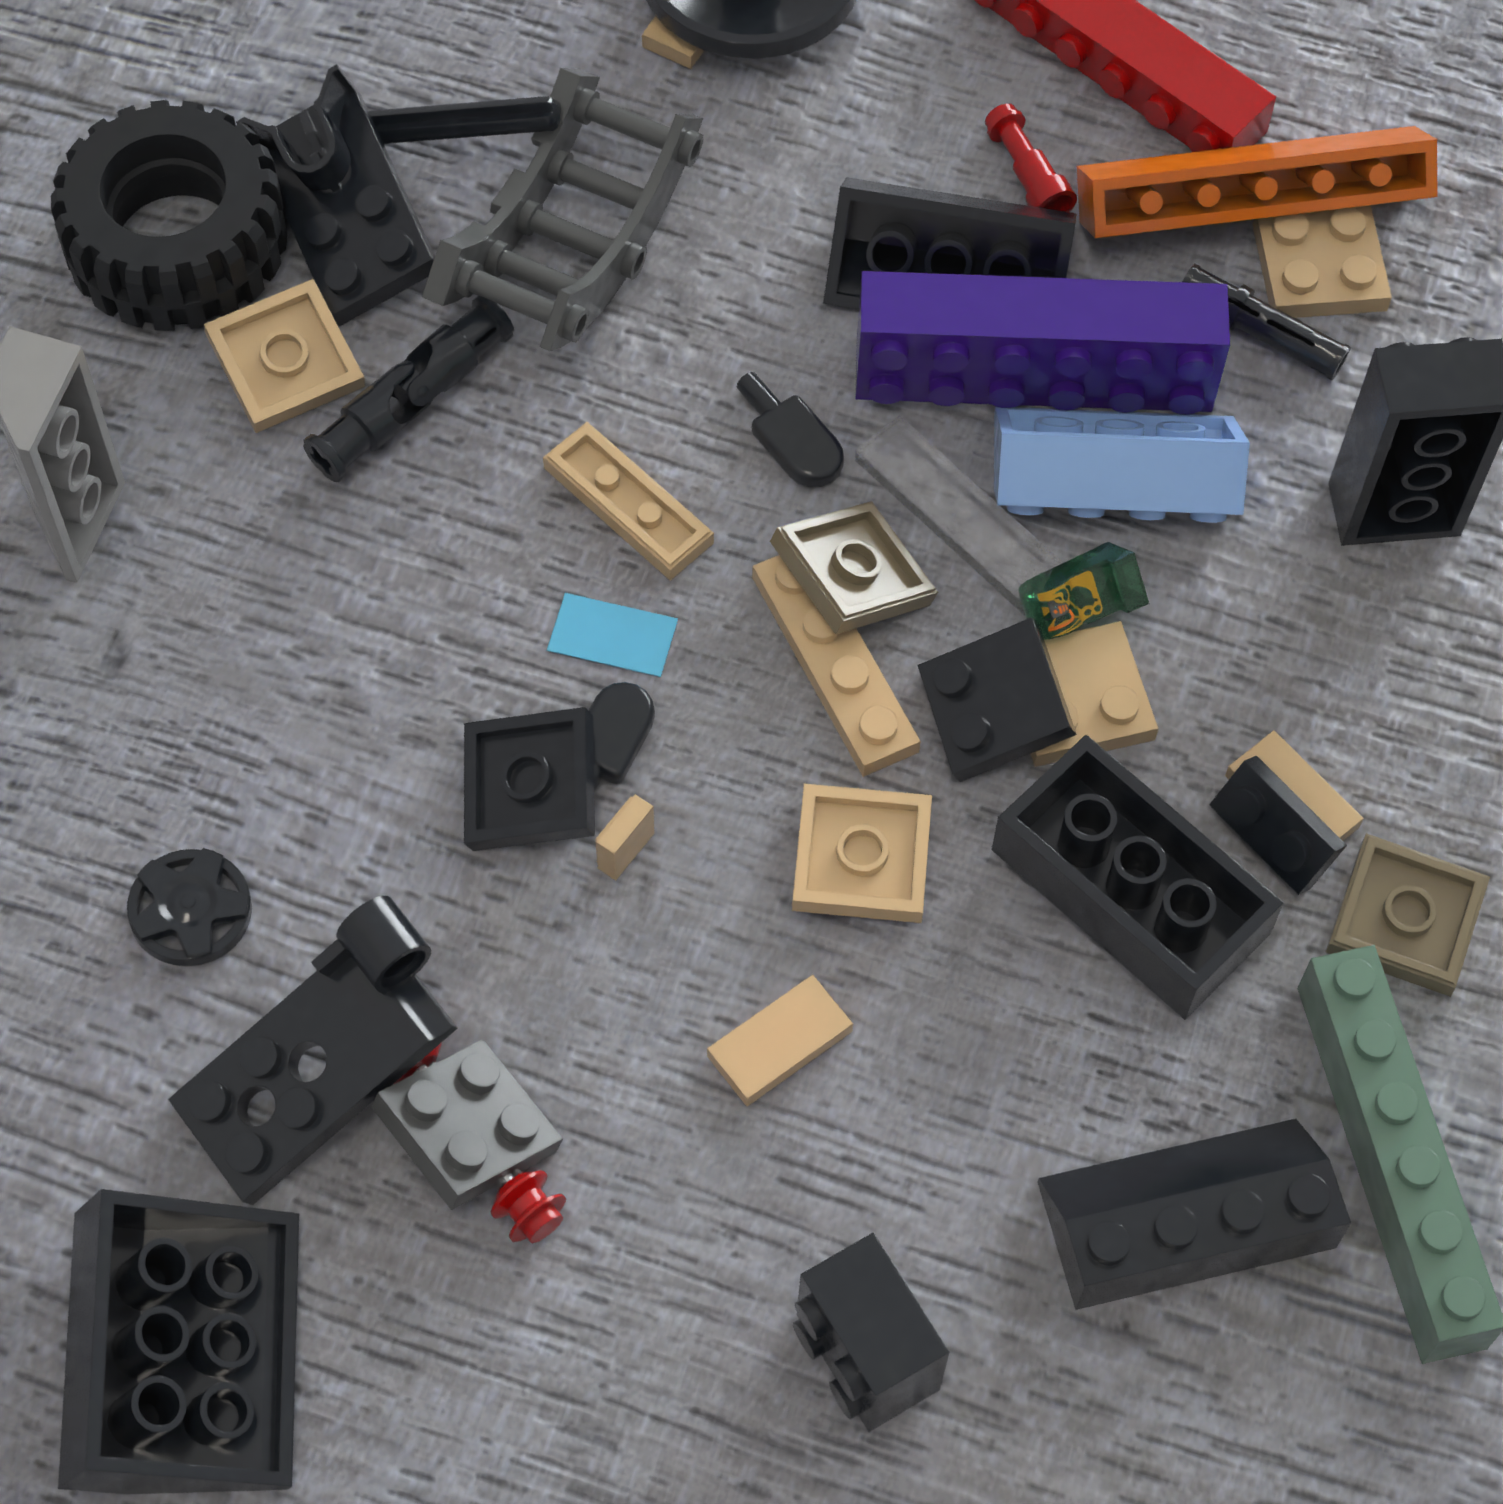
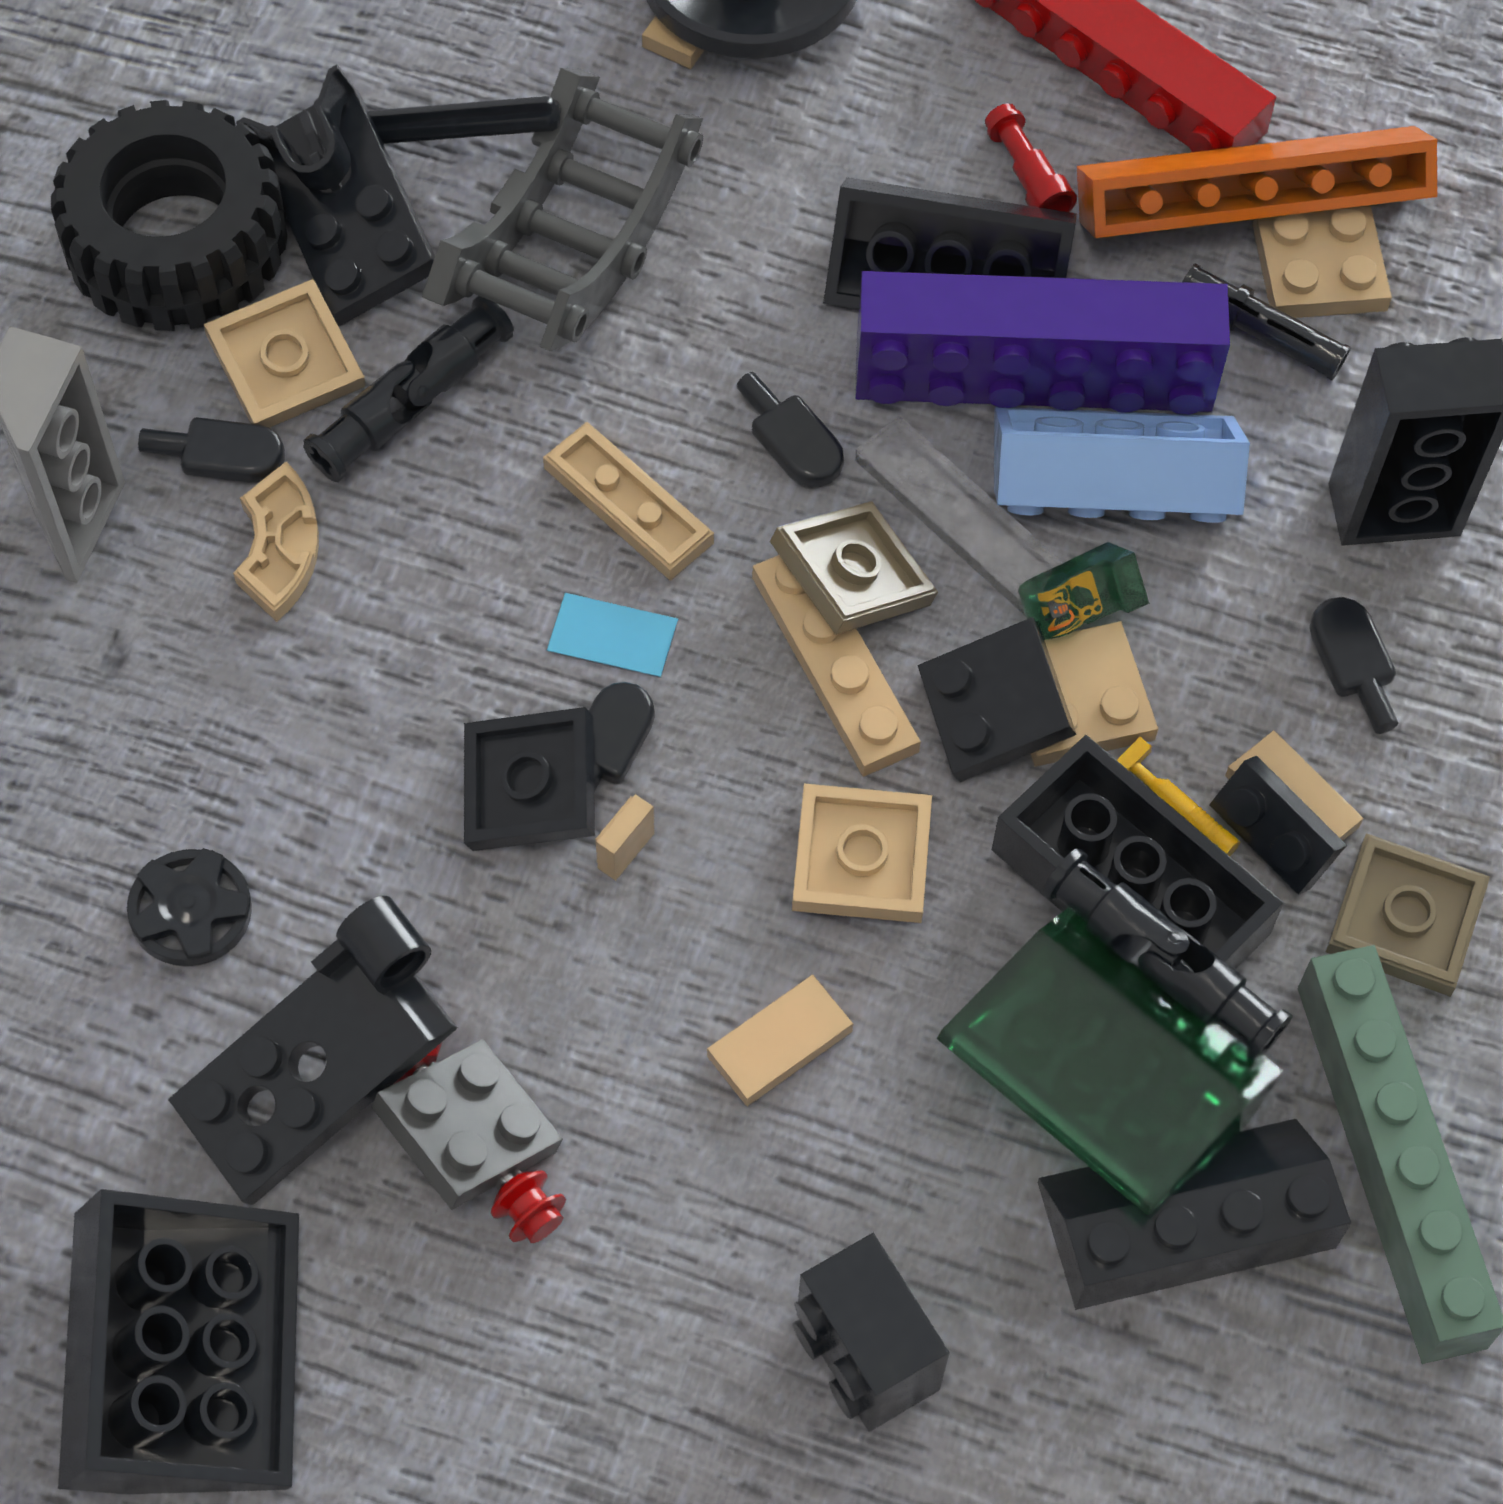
none -> black piece [138,417,285,483]
none -> tan tile [233,462,319,622]
none -> clear green slope [937,908,1283,1215]
none -> black piece [1042,848,1293,1062]
none -> yellow piece [1117,737,1241,856]
none -> black piece [1309,597,1398,734]

